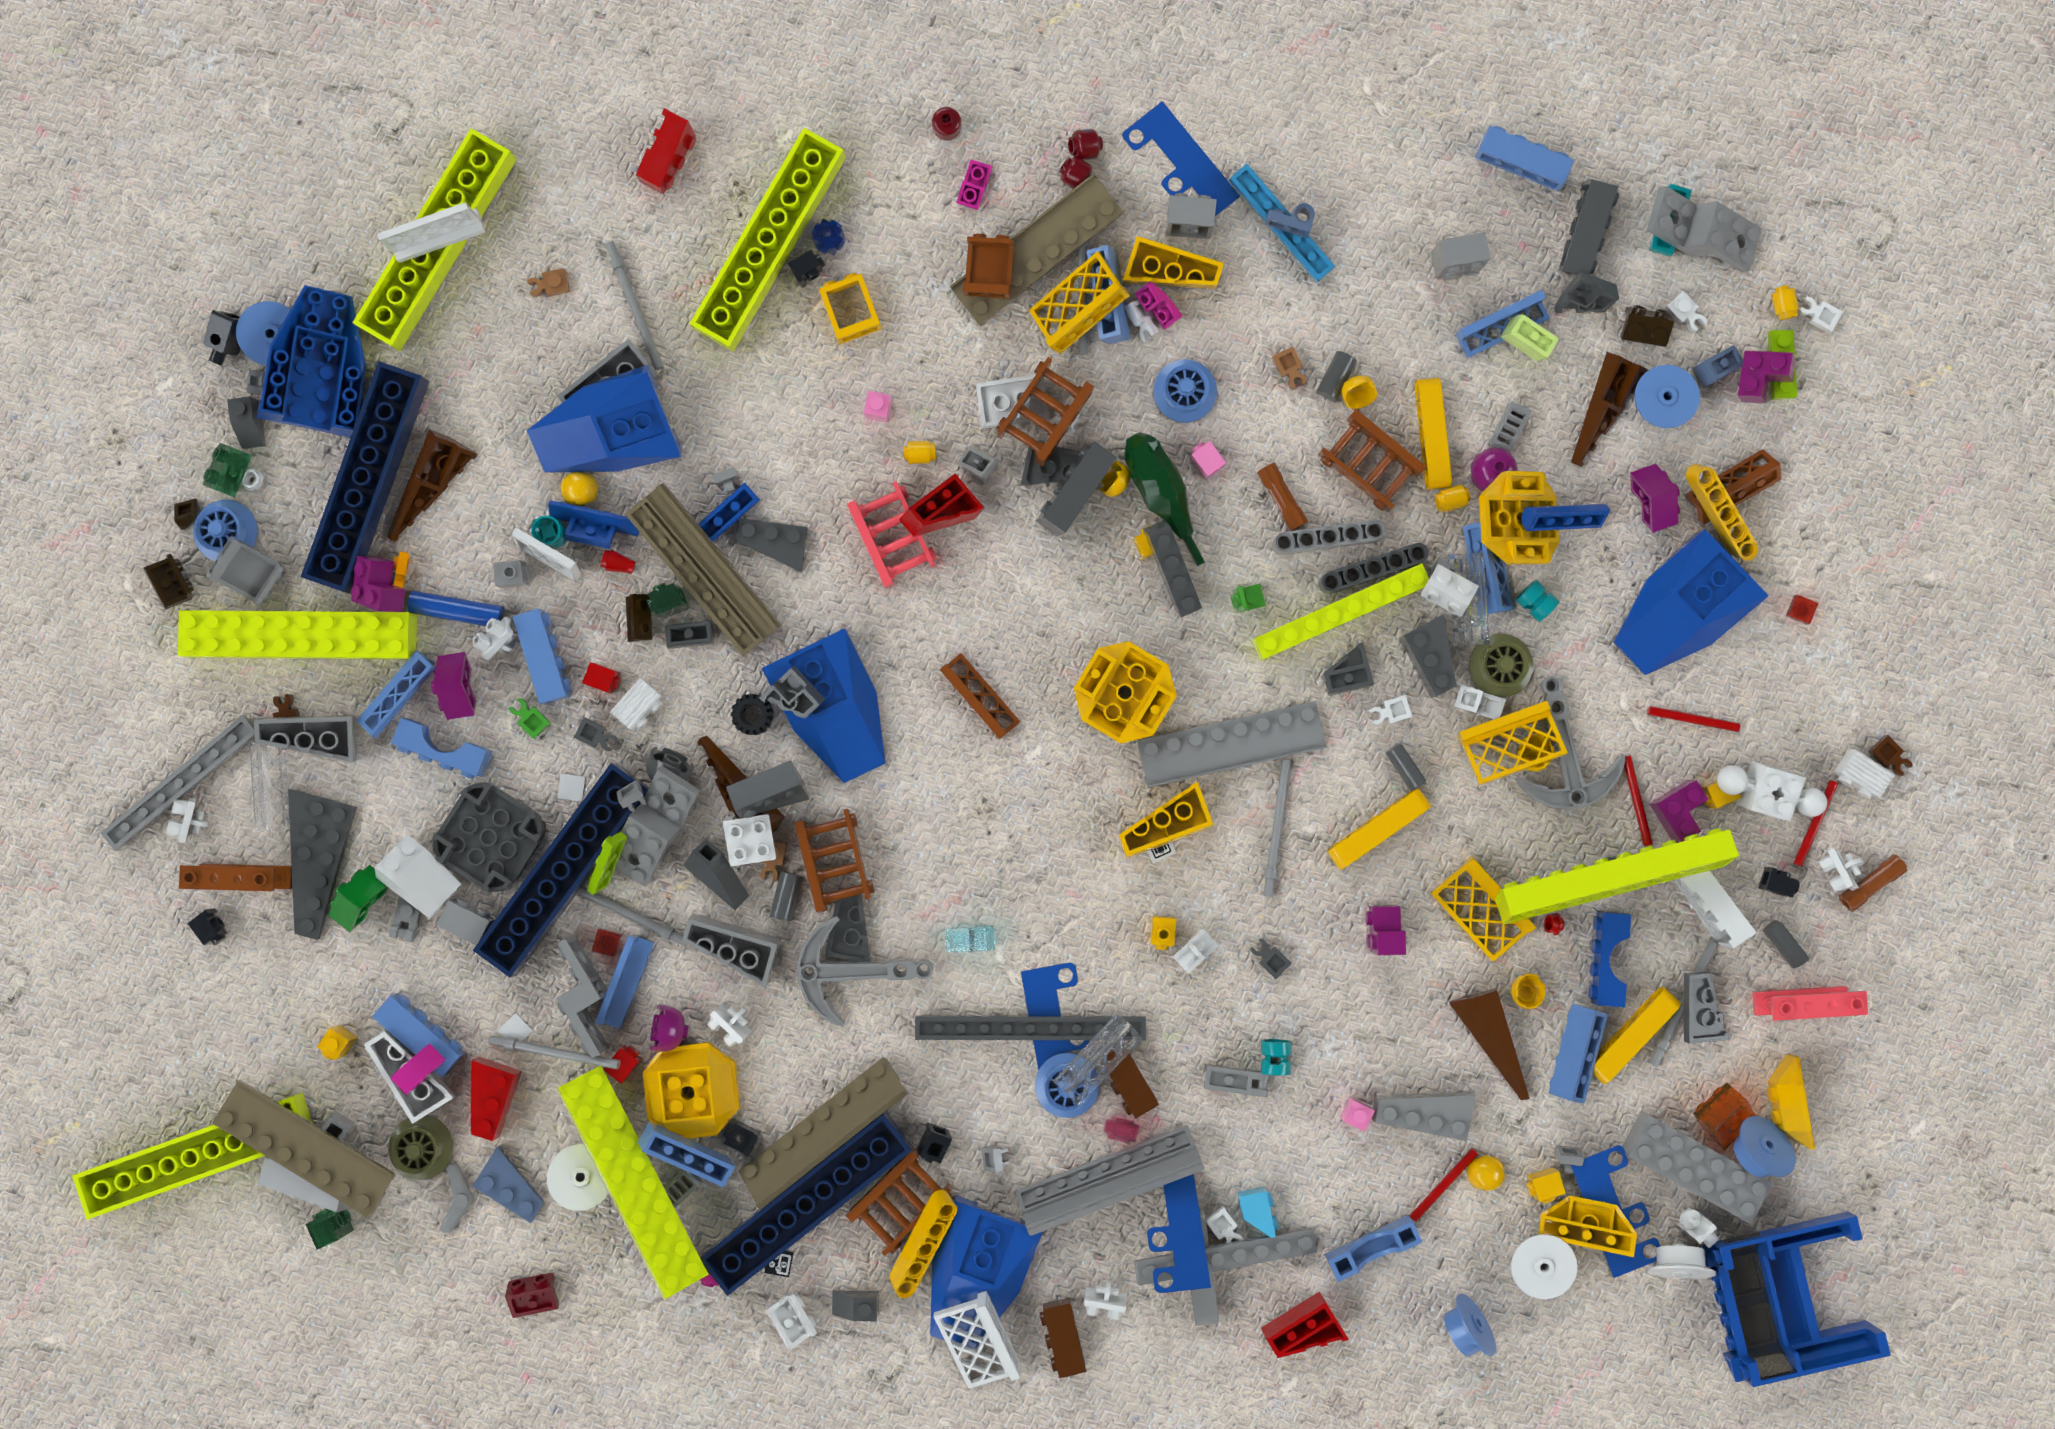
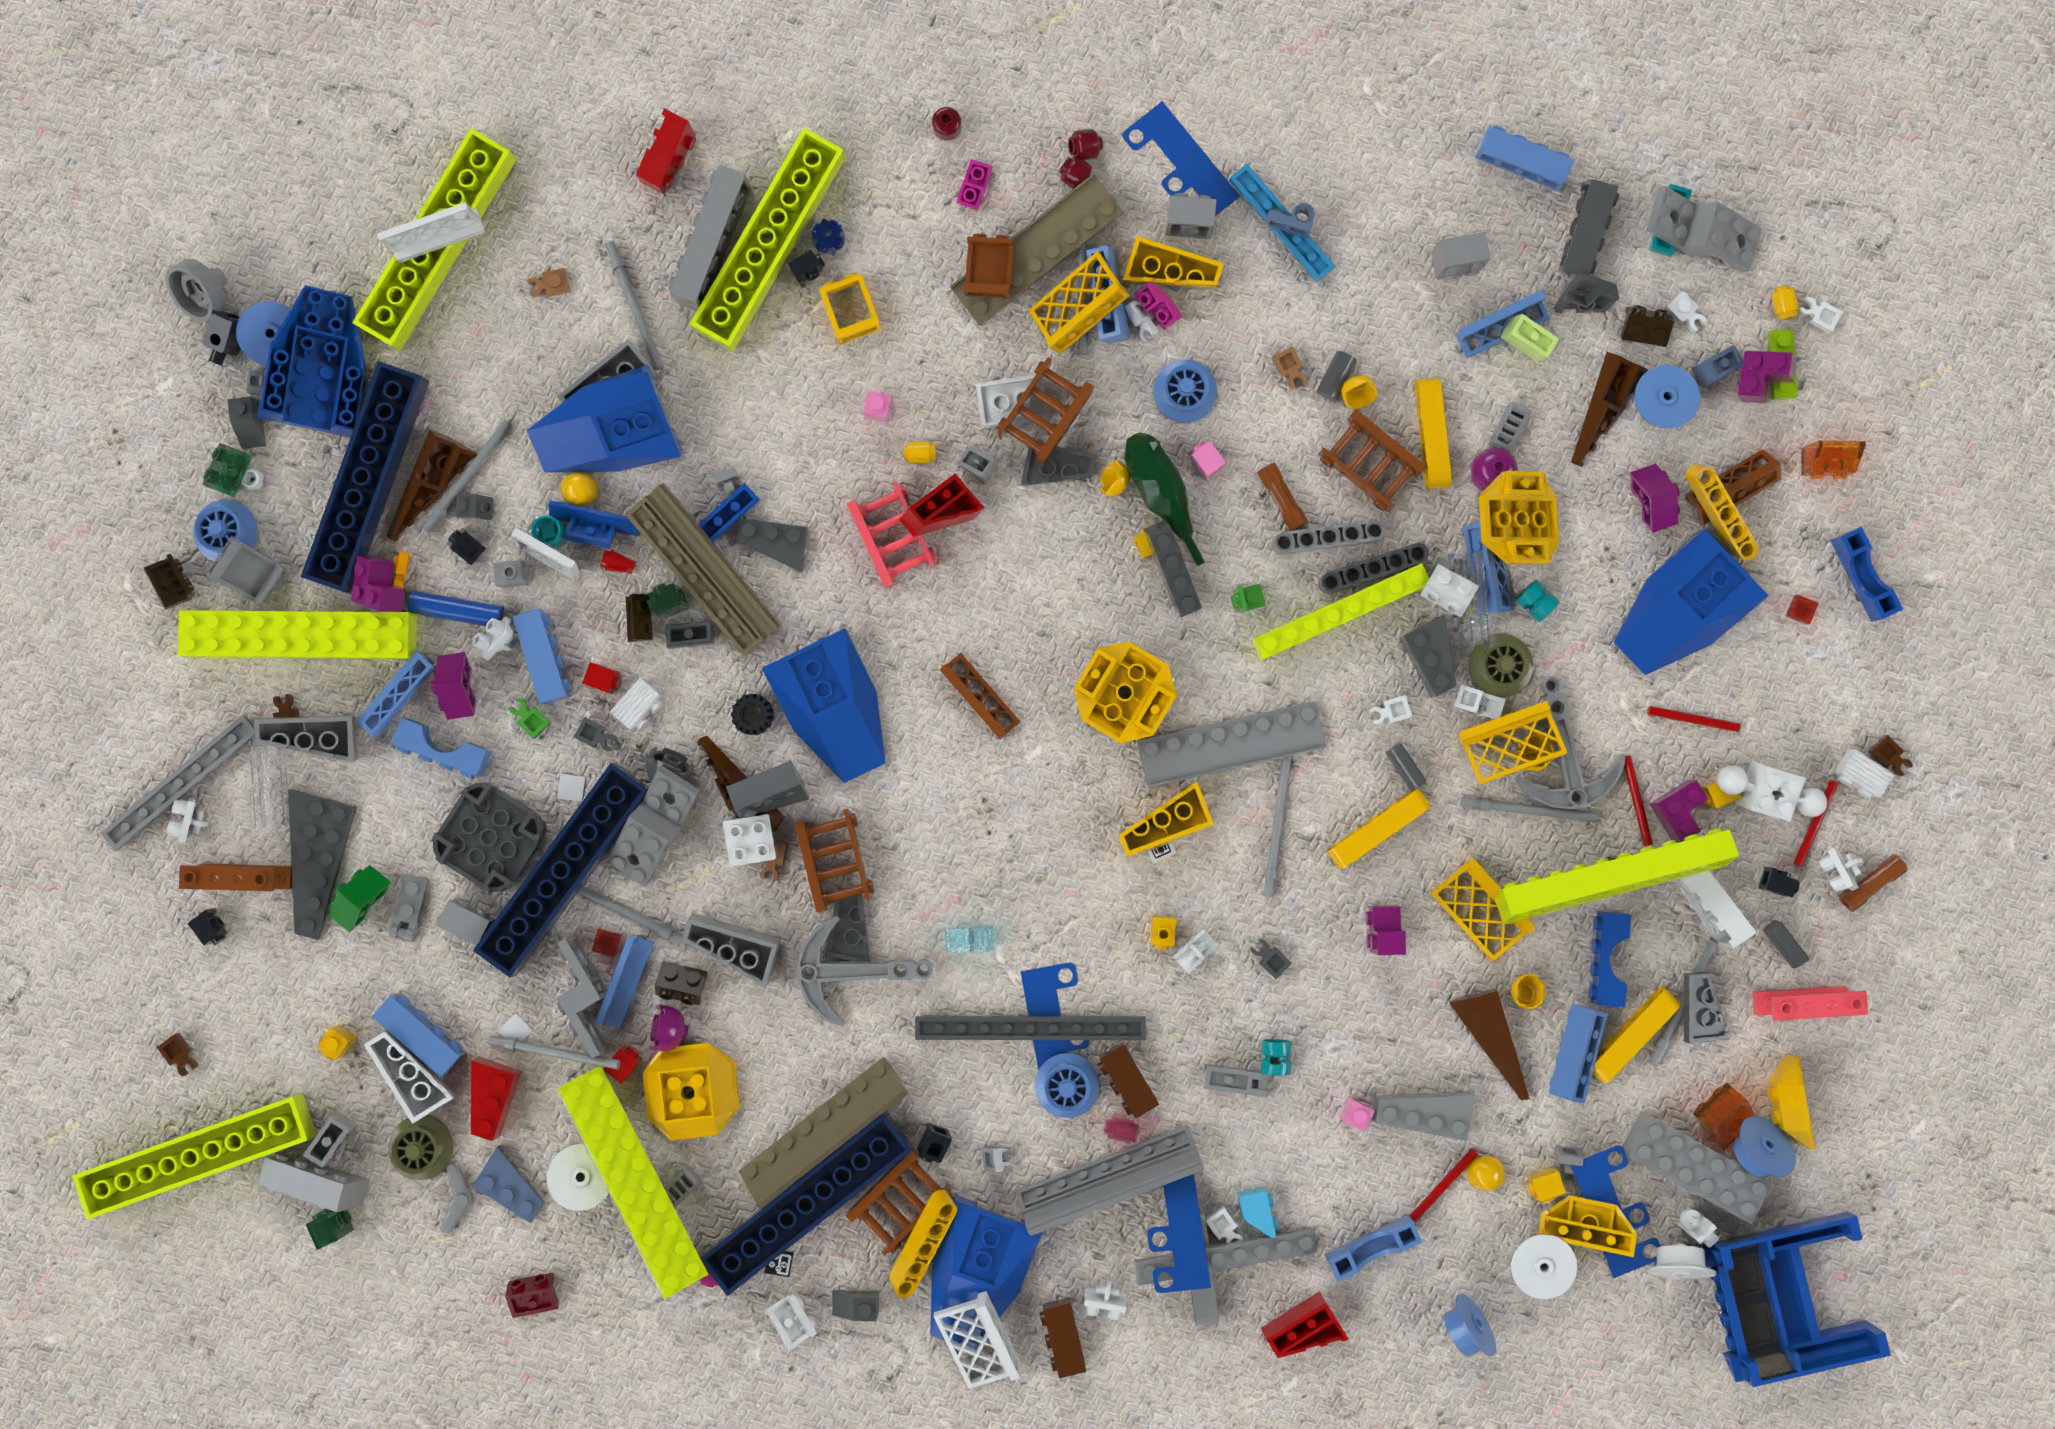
dark brown slope [174,498,198,530] -> none
dark tan plate [212,1080,396,1218] -> none
white slope [375,835,461,919] -> none
dark pink slope [390,1043,445,1095] -> none
lime plate [587,832,627,895] -> none
light grey tile [617,780,646,812] -> none
medium blue brick [638,1121,735,1187] -> none
dark grey slope [683,839,749,910] -> none
white hips [707,1003,752,1047] -> none
black brick [722,1120,761,1157] -> none
dark grey slope [759,666,826,719] -> none
dark grey brick [769,871,804,921] -> none
dark grey wedge [1035,441,1117,537] -> none
clear fence [1053,1014,1143,1107] -> none
dark grey wing [1323,642,1374,696] -> none
yellow brick [1434,484,1471,513] -> none
blue brick [1522,504,1610,531] -> none
red plate [1544,913,1565,936] -> none
none -> reddish brown plate [157,1033,198,1076]
none -> light grey piece [166,259,227,321]
none -> light grey bar [422,419,512,533]
none -> black bracket [448,528,486,565]
none -> dark grey bracket [455,494,493,520]
none -> dark brown bracket [655,961,708,1005]
none -> light grey brick [669,164,751,311]
none -> light grey bar [1460,797,1599,822]
none -> clear orange slope [1801,440,1866,480]
none -> blue arch [1830,527,1903,622]

